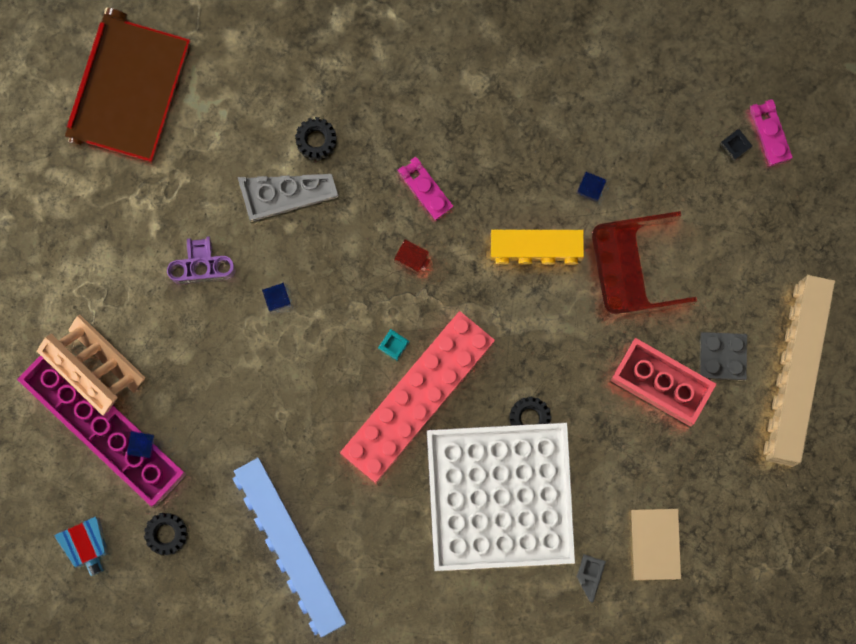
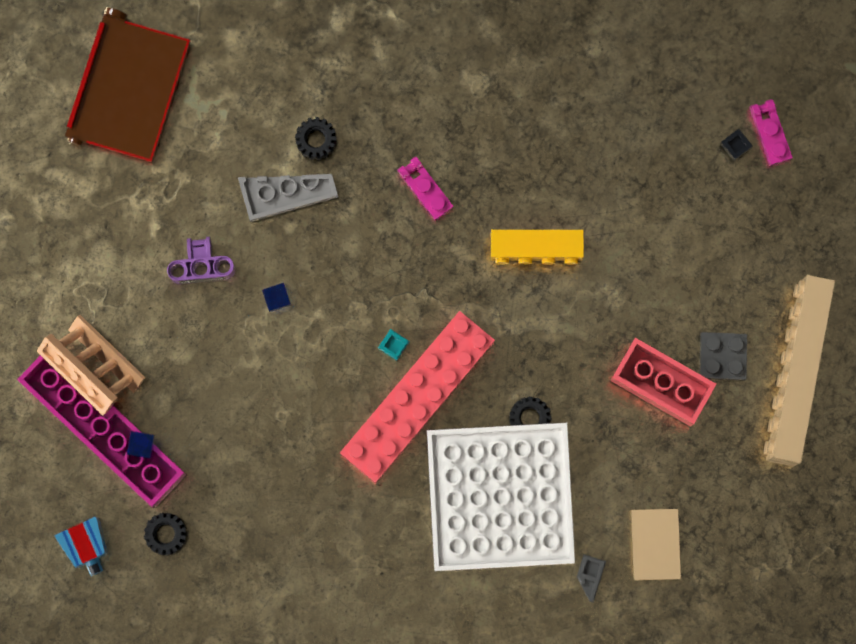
light blue brick [233,458,347,637] -> none
clear red brick [394,239,431,275] -> none
clear blue plate [576,171,607,202] -> none
clear red windscreen [592,211,697,315] -> none

